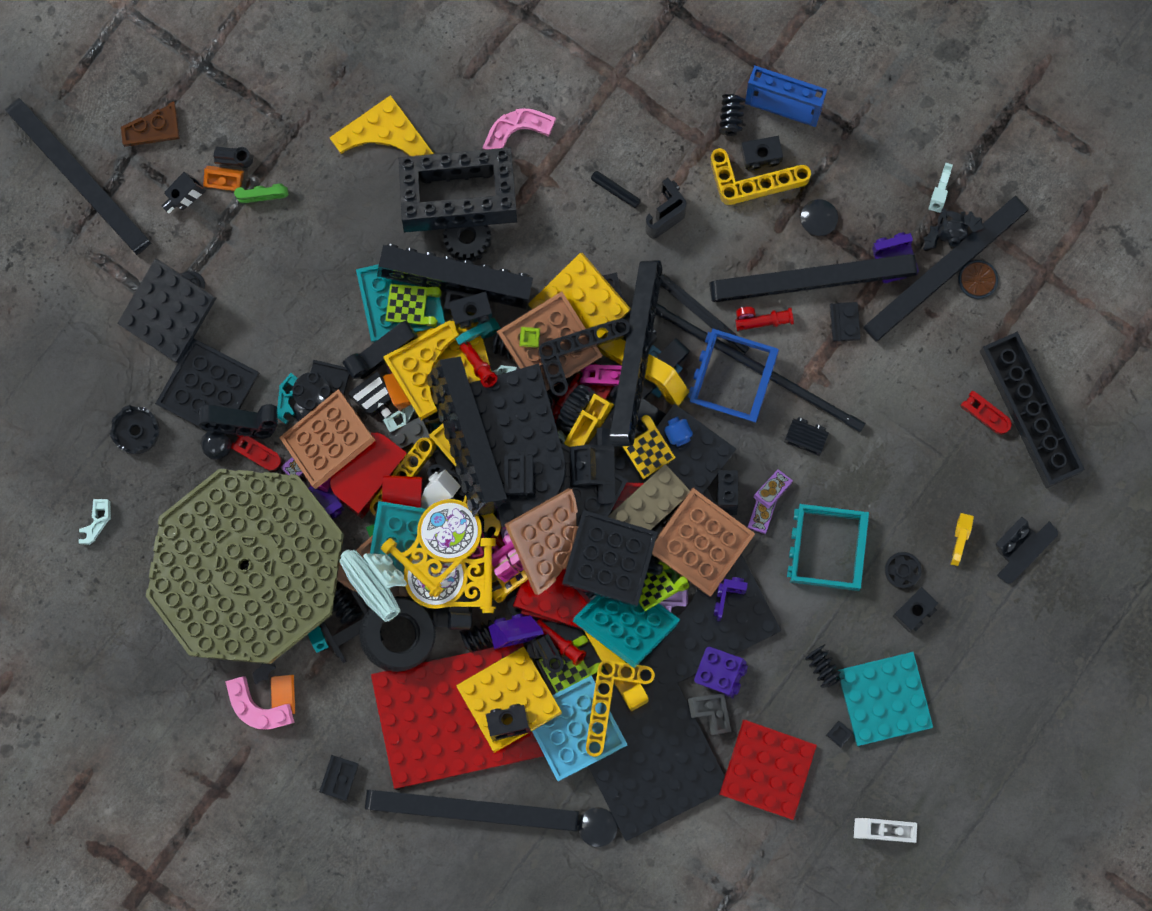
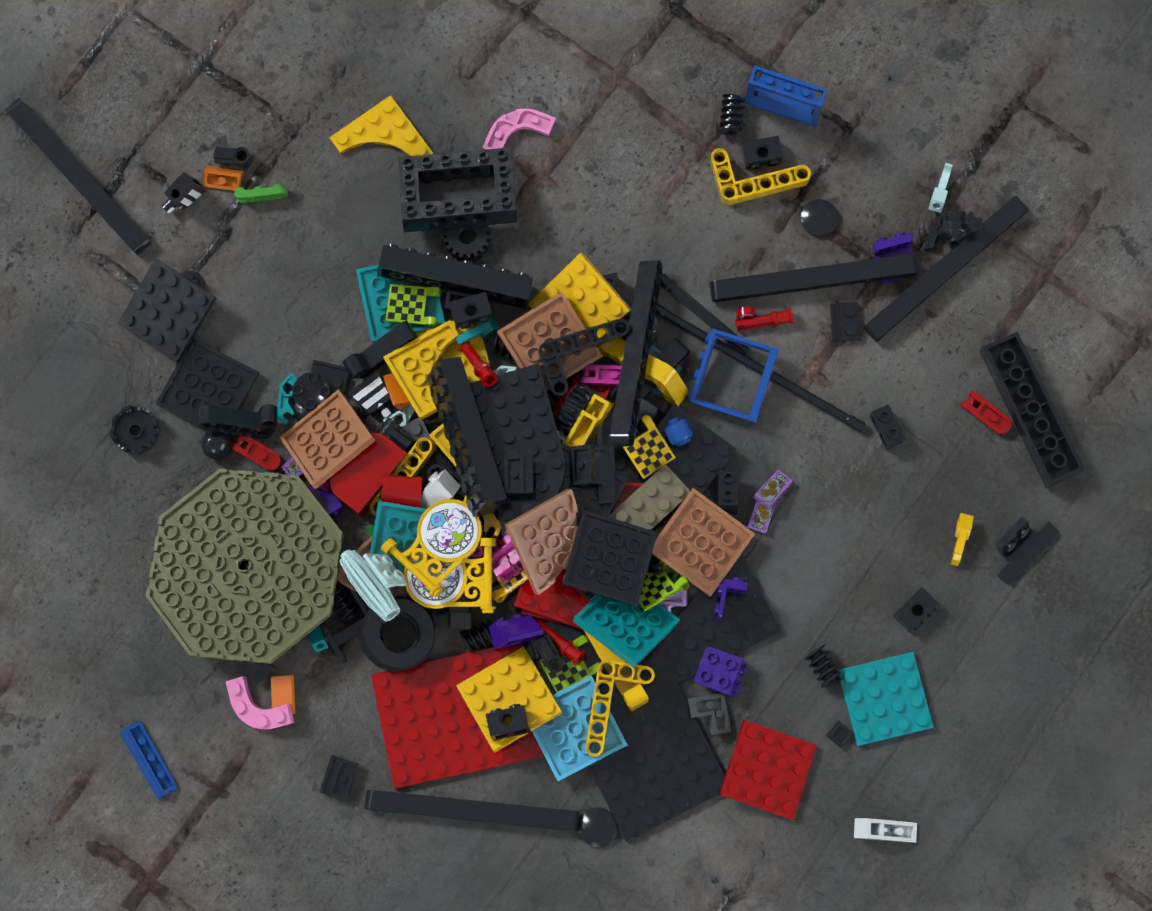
light aqua piece [79,499,111,544] -> none
reddish brown wing [121,101,180,147] -> none
lime tile [519,327,540,348] -> none
black axle [591,171,641,208] -> none
black piece [646,177,687,238] -> none
black brick [784,417,829,456] -> none
teal window [787,504,869,591] -> none
black wheel [885,552,921,588] -> none
reddish brown wheel [958,260,998,299] -> none
none -> blue slope [120,721,178,799]
none -> black piece [376,417,416,453]
none -> black brick [869,404,905,450]

